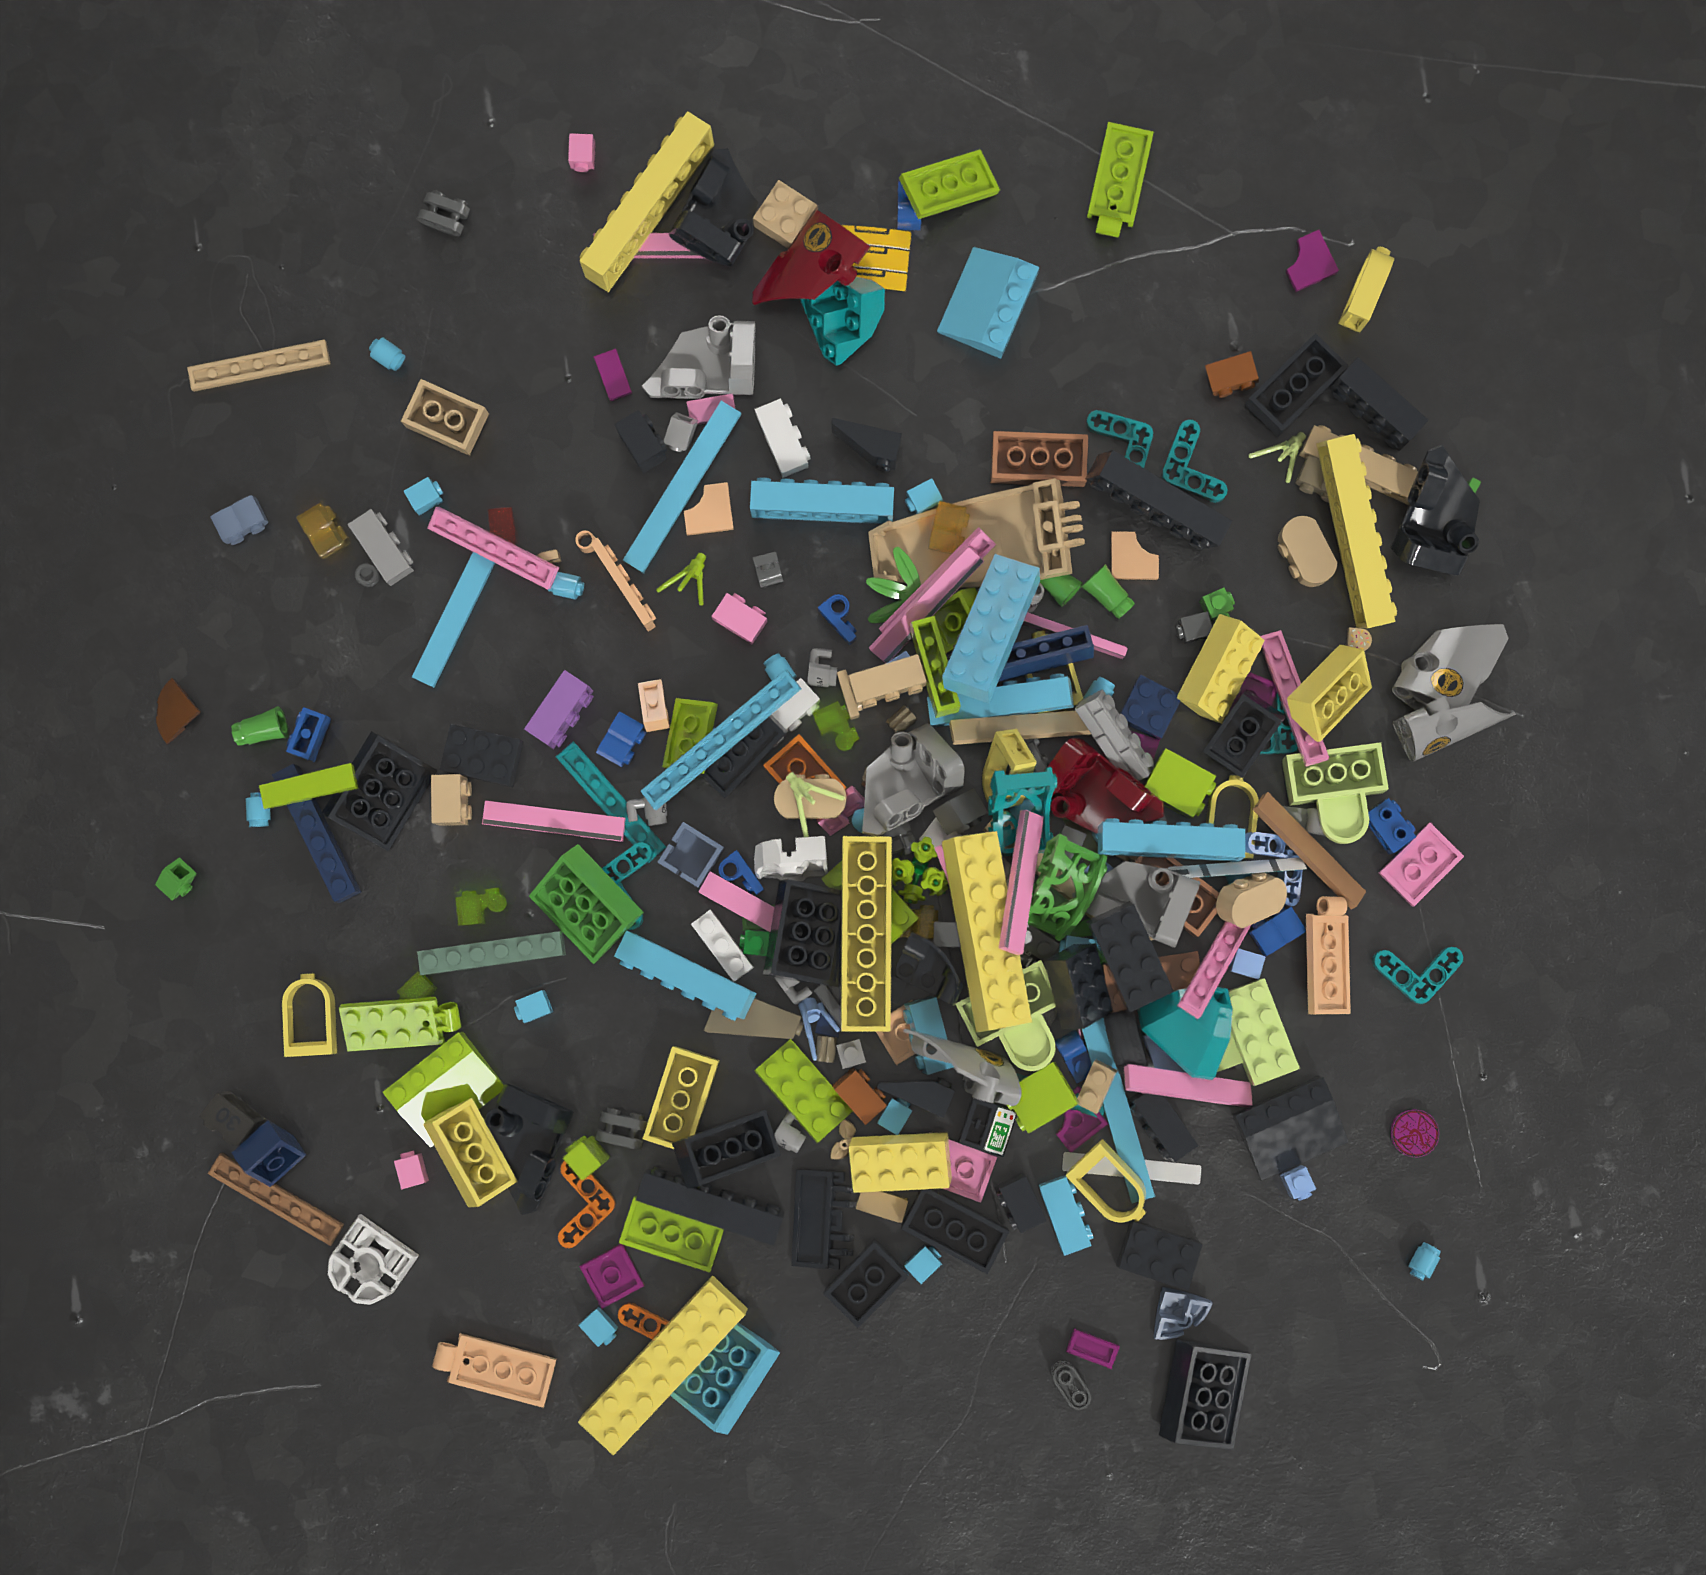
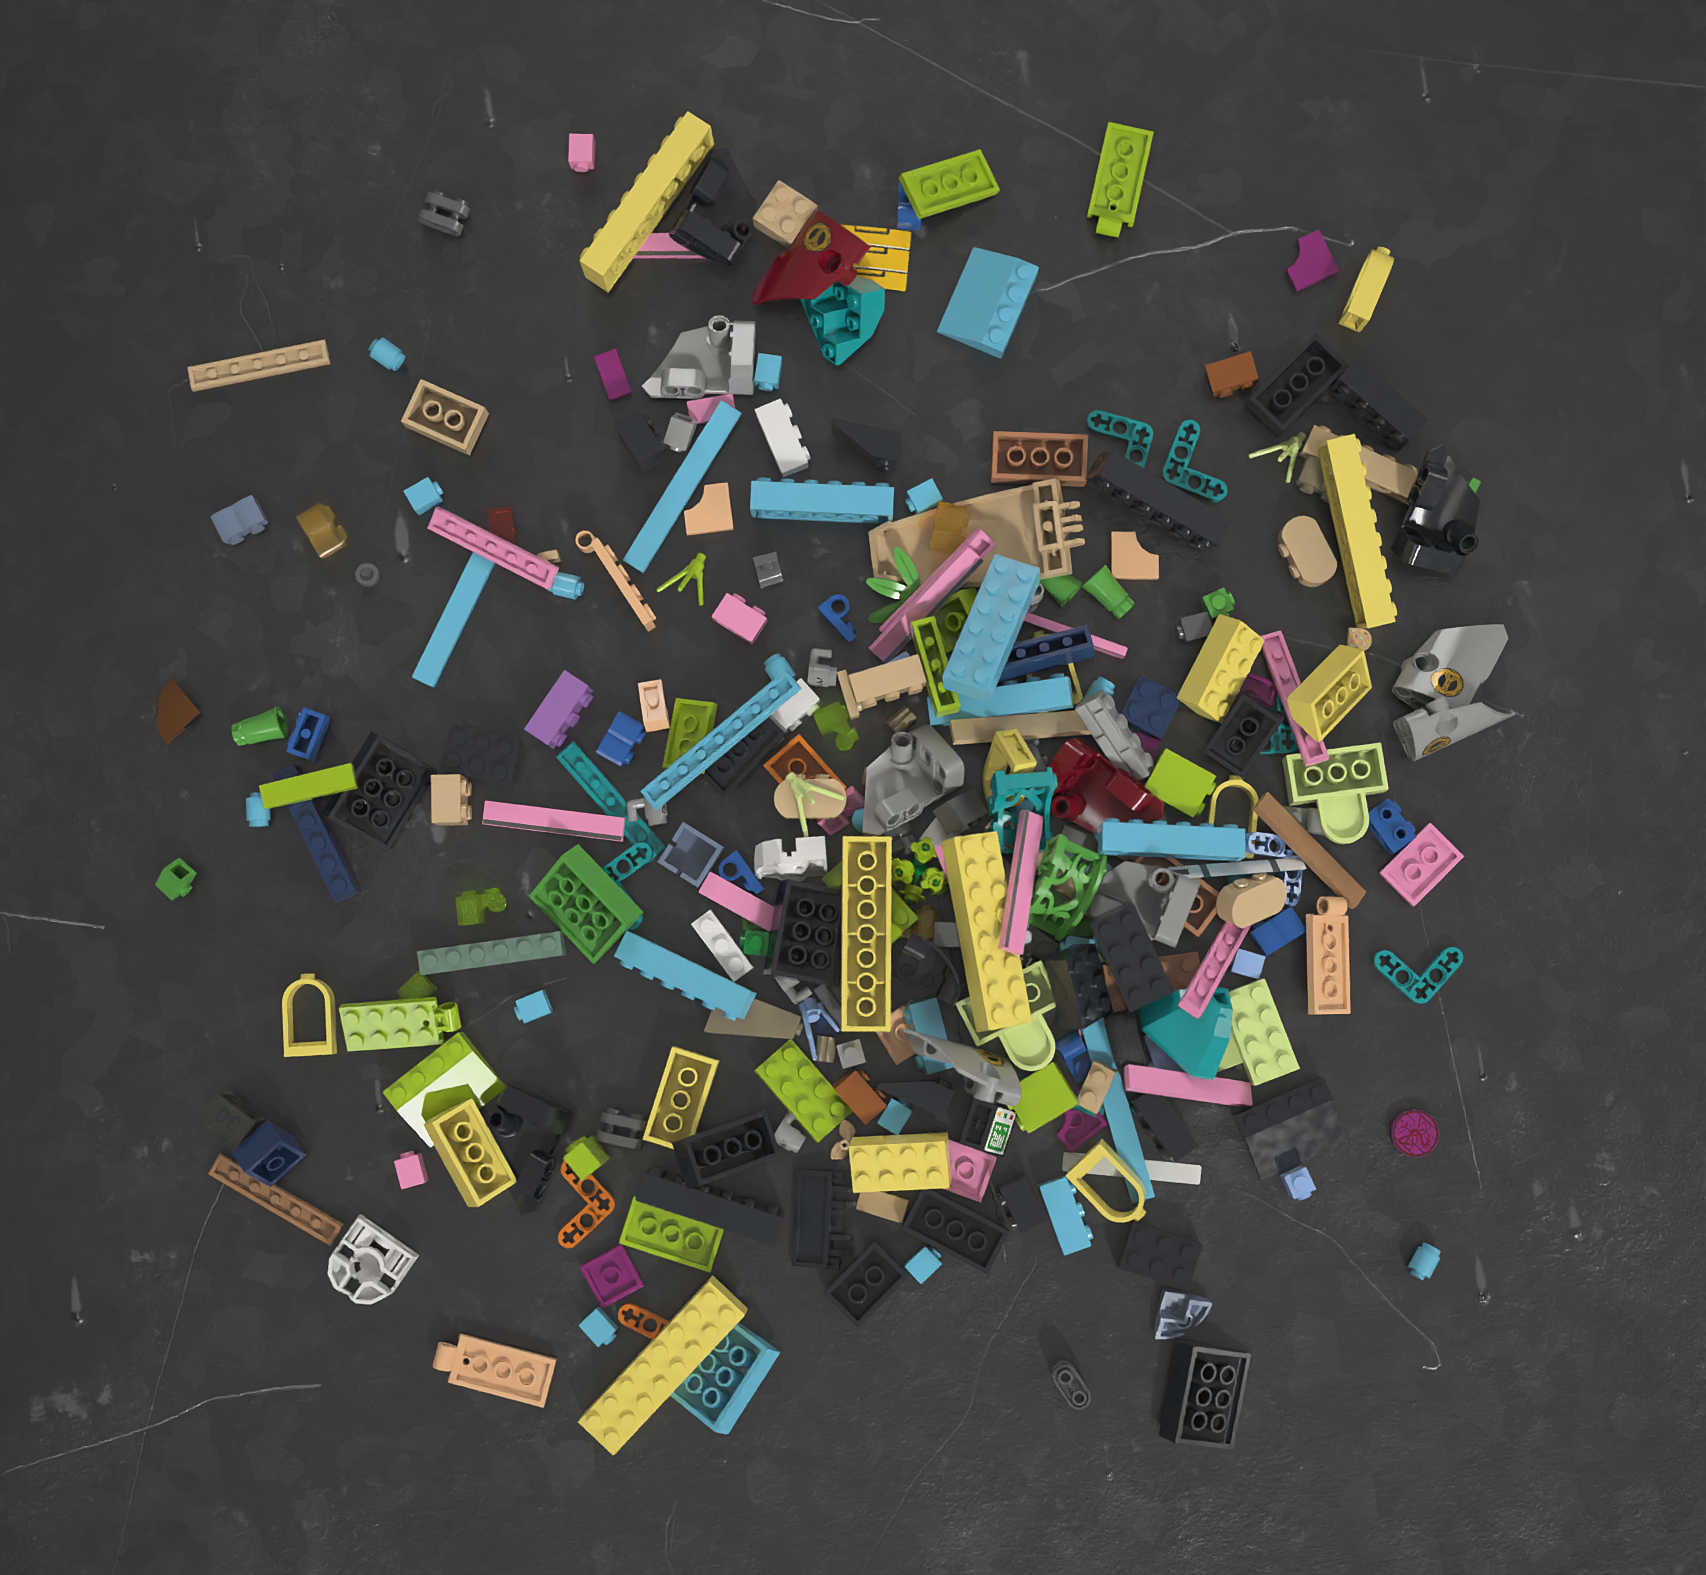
light grey brick [348,509,414,586] -> none
magenta tile [1066,1328,1120,1369] -> none
none -> medium azure brick [754,353,782,391]

